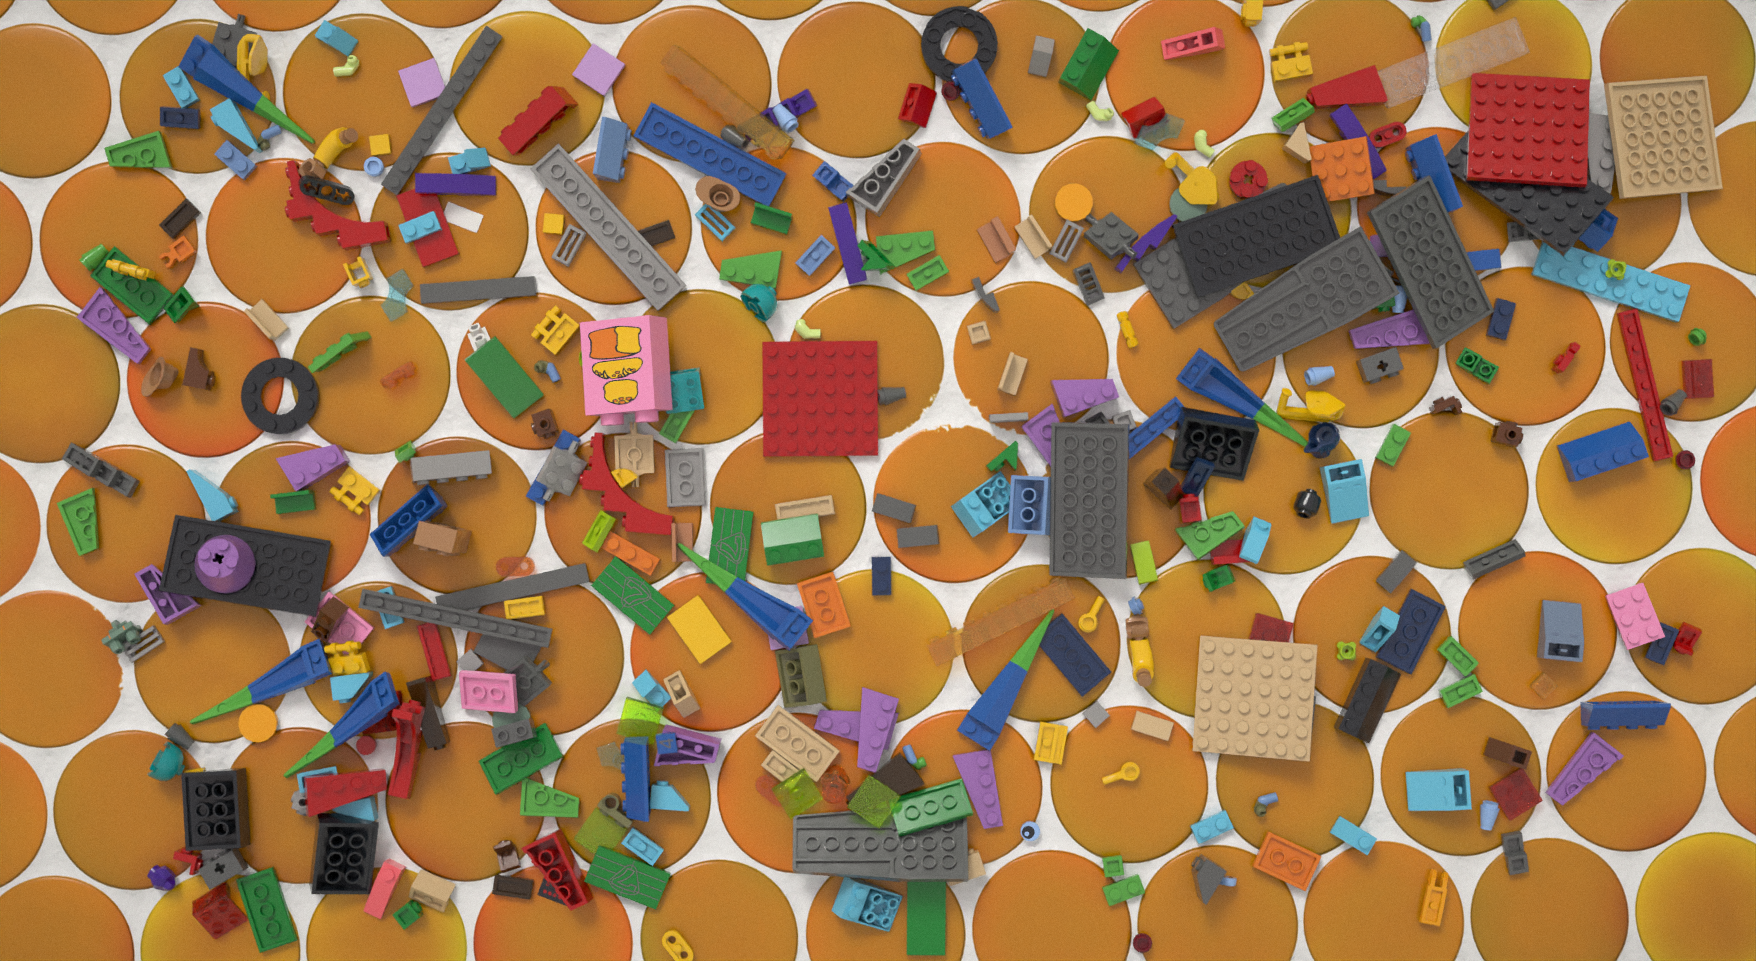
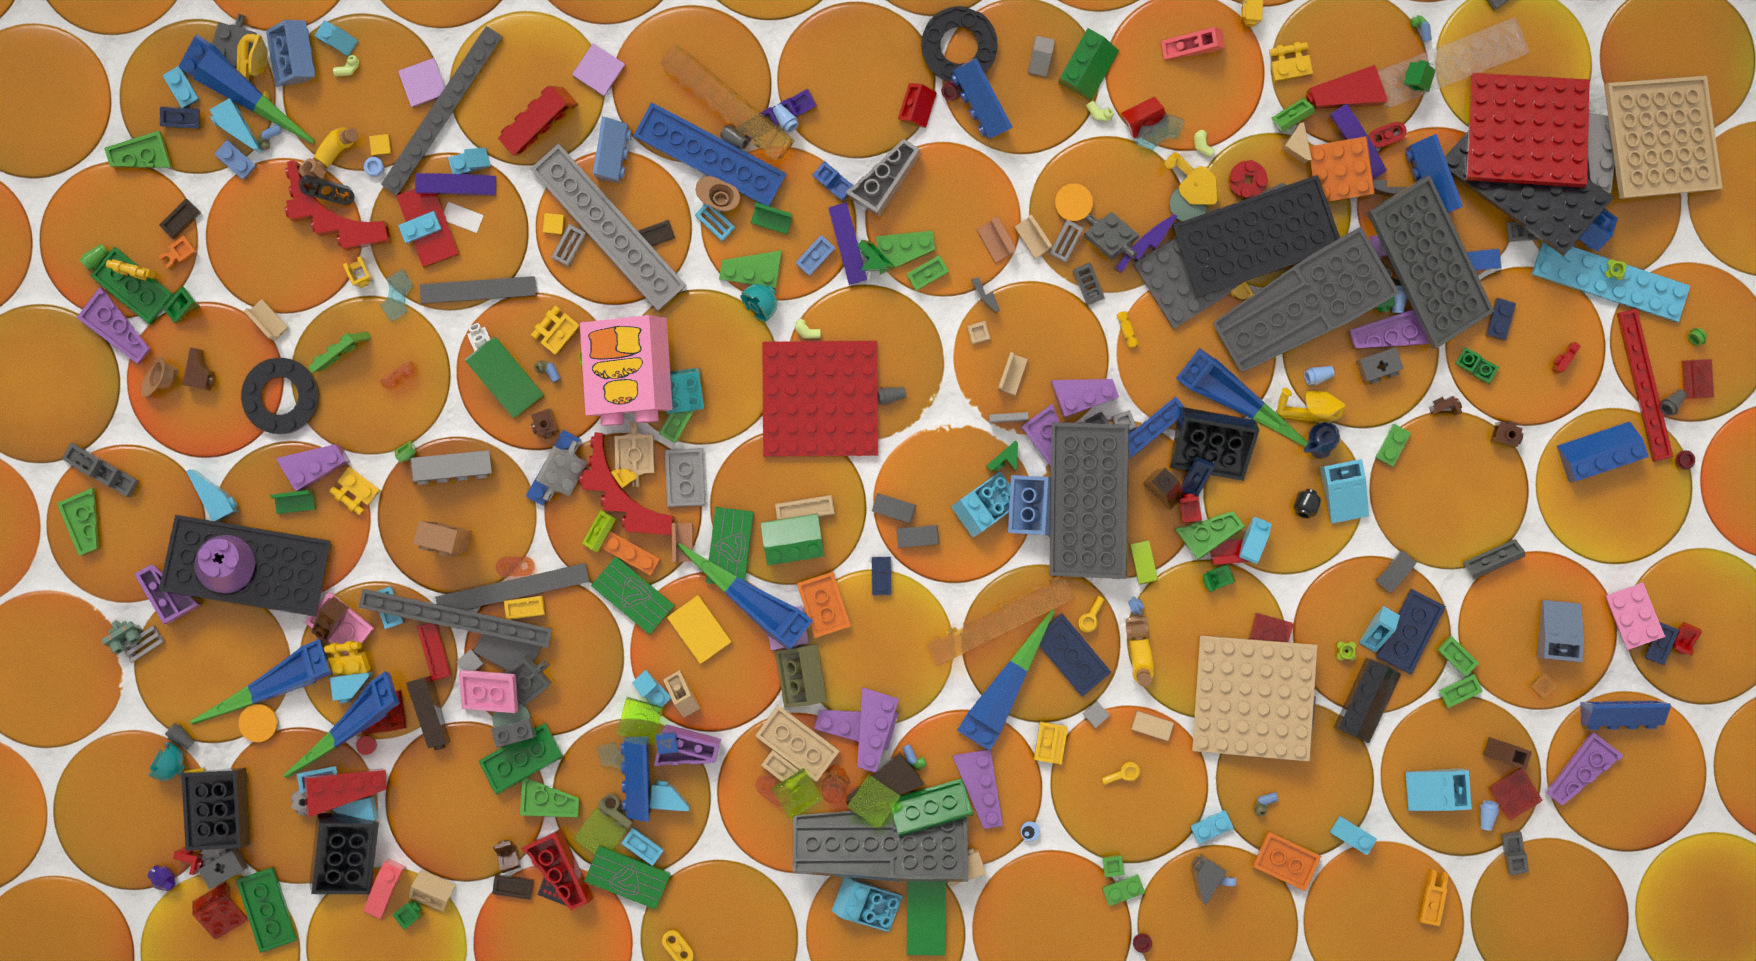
blue slope [370,484,448,557] -> none
red arch [388,700,425,799] -> none
none -> medium blue slope [266,20,315,87]
none -> green brick [1403,60,1436,92]

